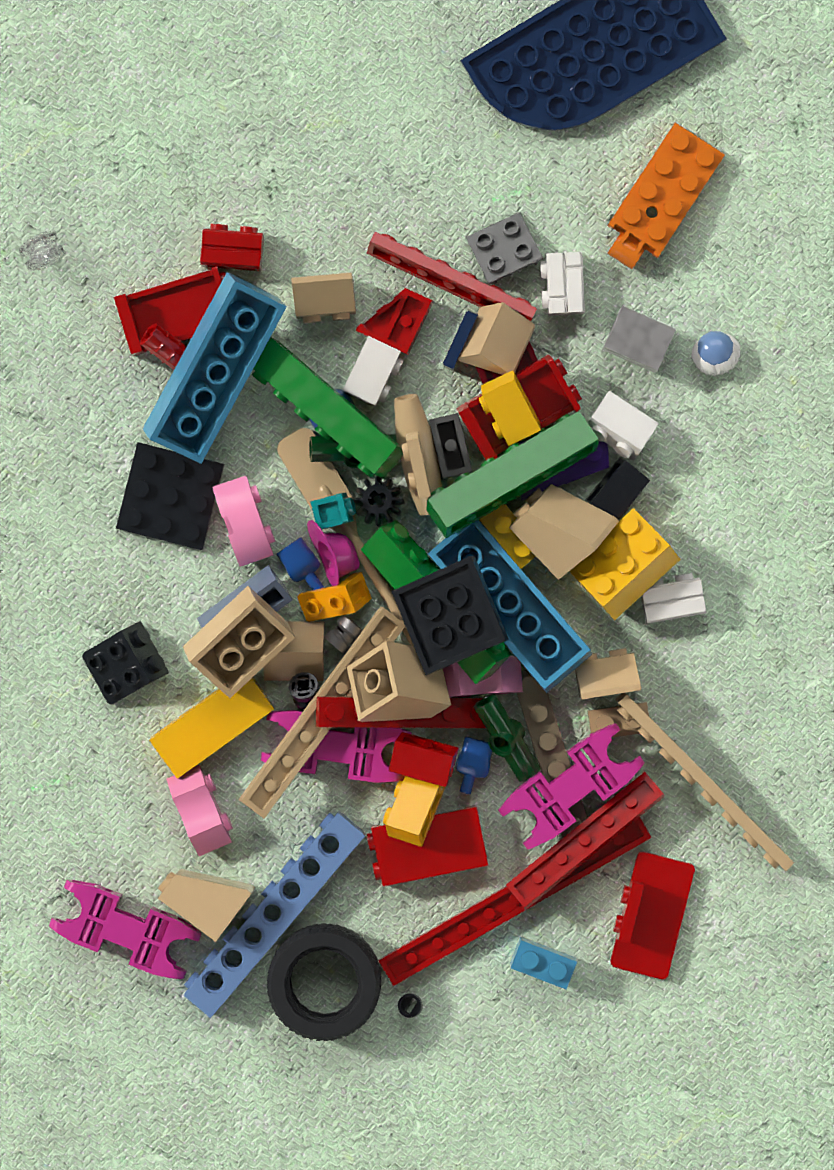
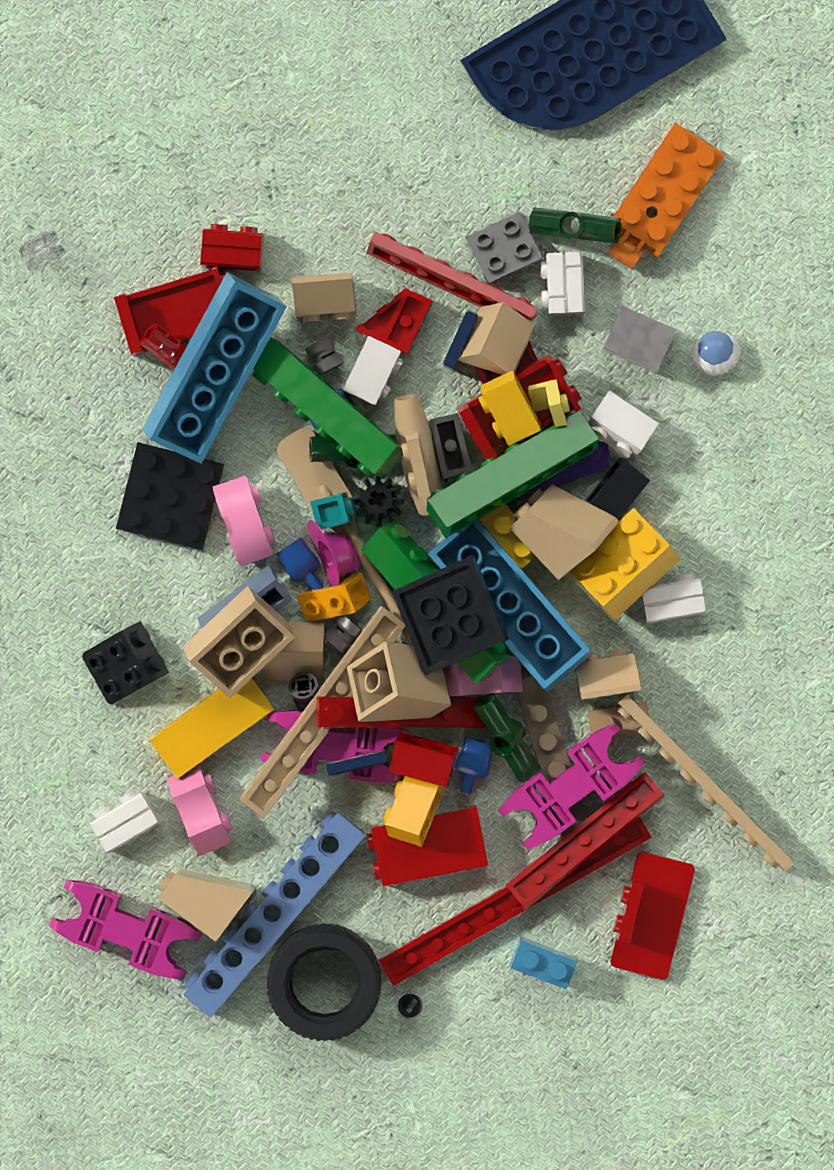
none -> white brick [90,790,161,854]
none -> flat silver wheel [305,336,345,376]
none -> dark blue tile [326,749,388,776]
none -> light yellow bracket [528,379,570,428]
none -> dark green piece [529,207,622,244]

